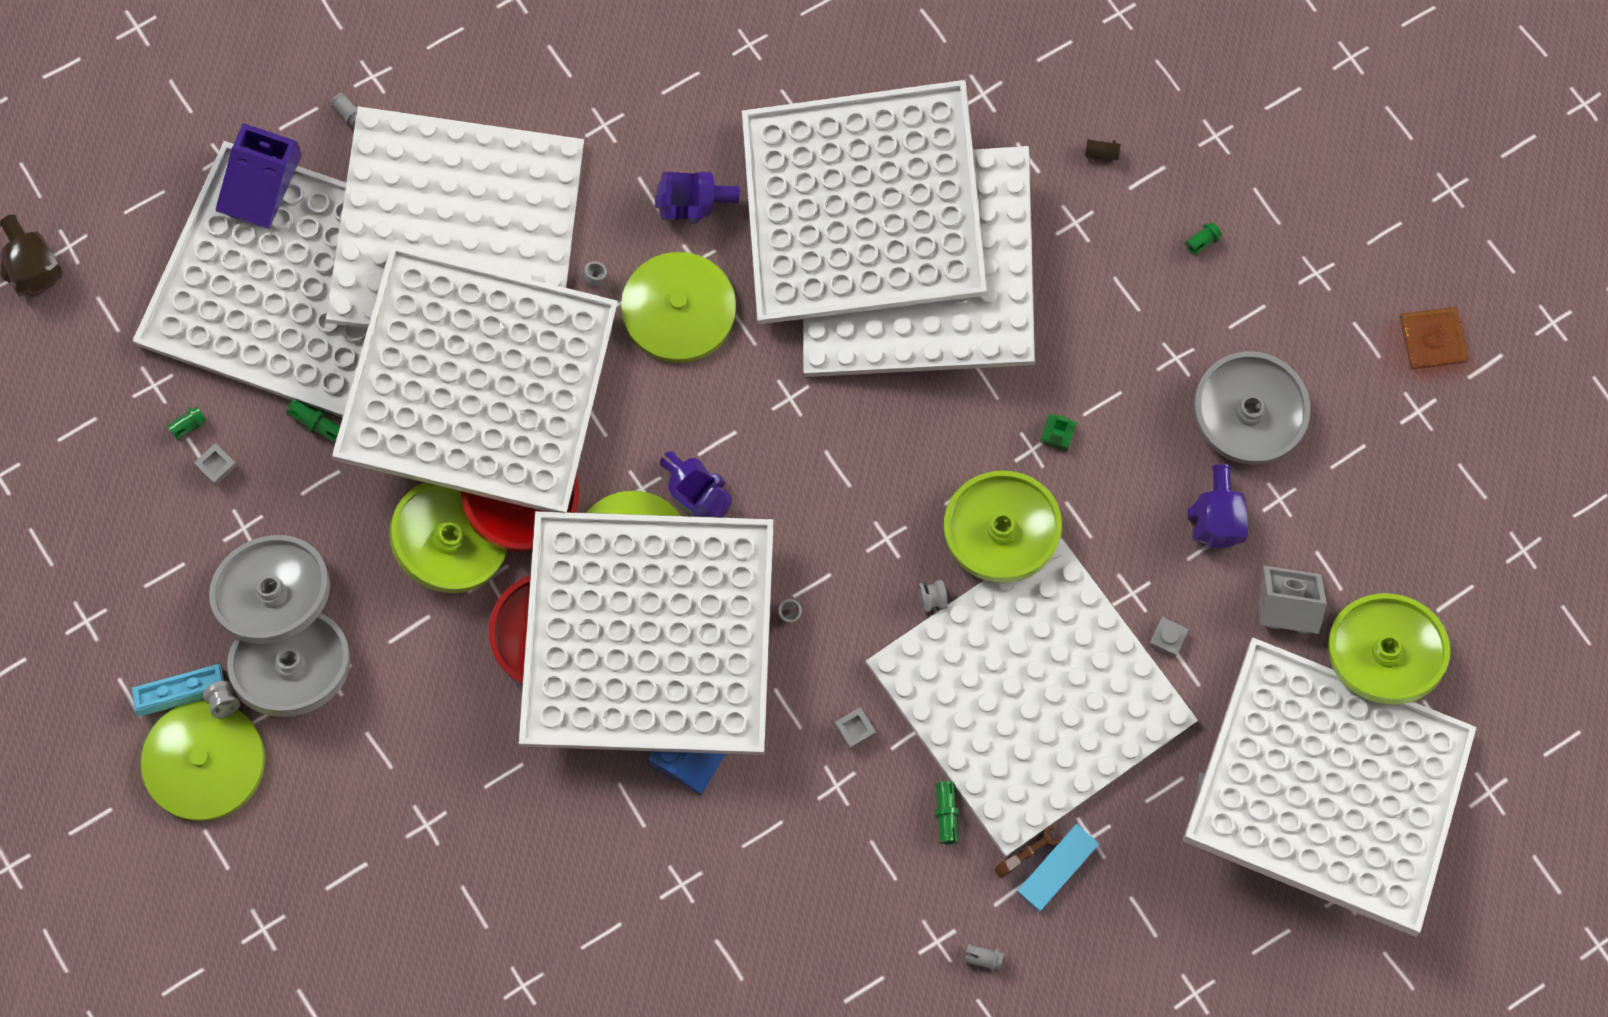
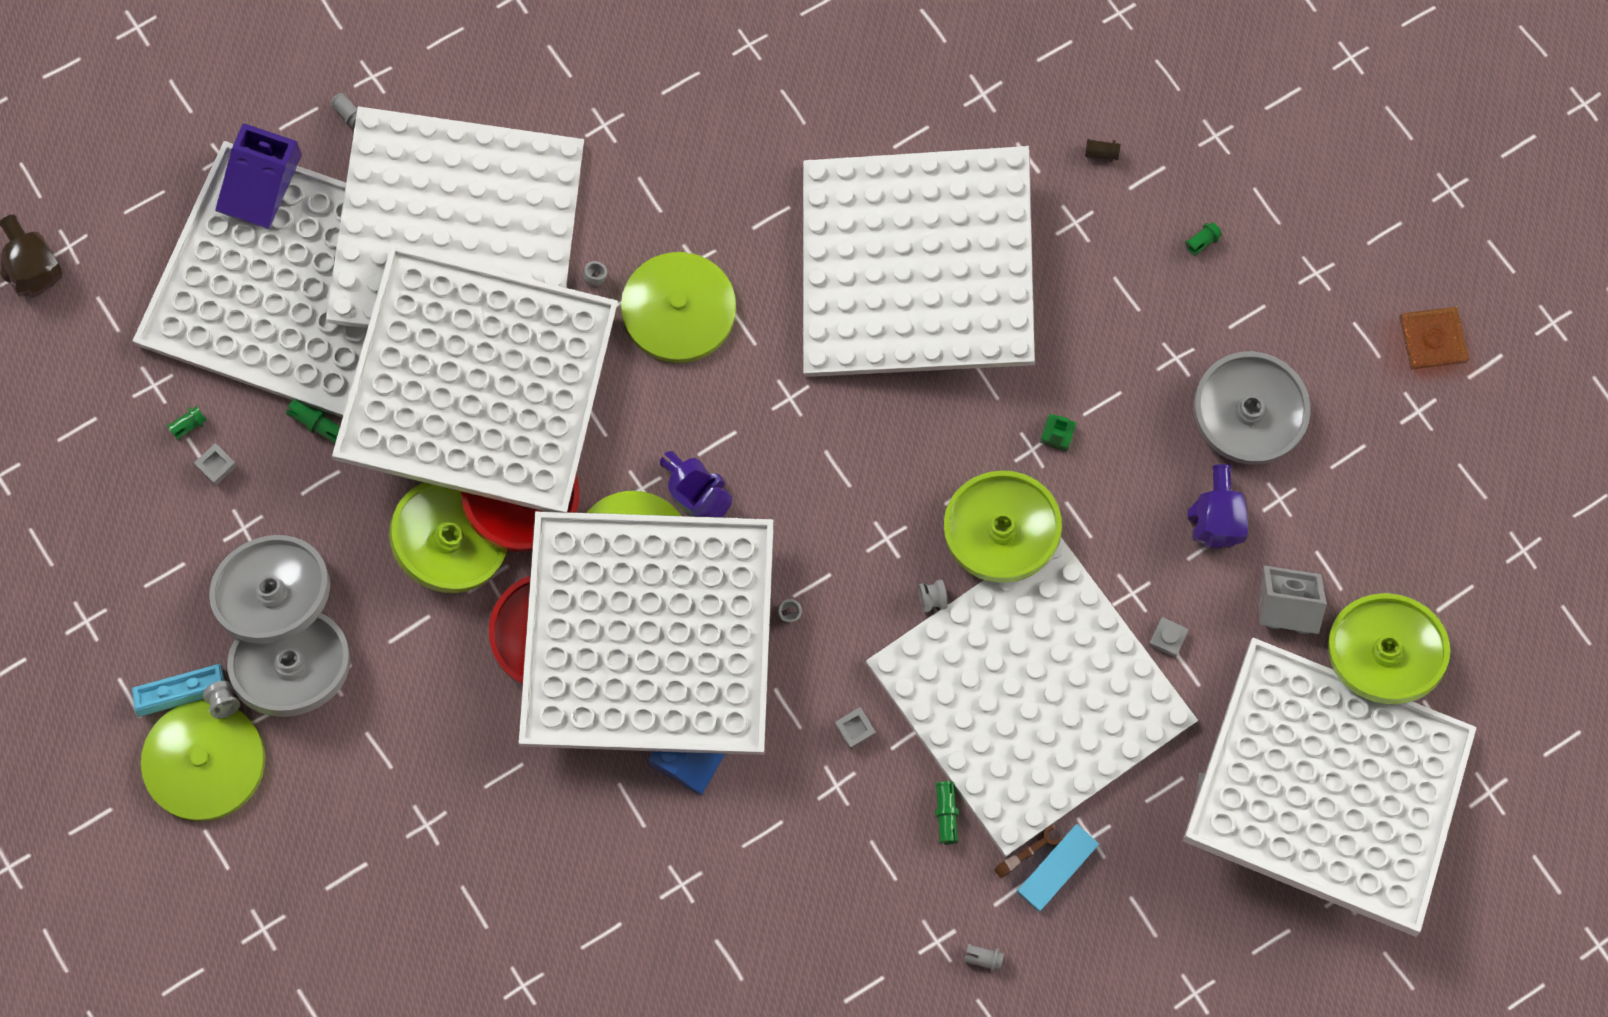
dark purple piece [655,172,740,224] -> none
white plate [742,80,988,324] -> none

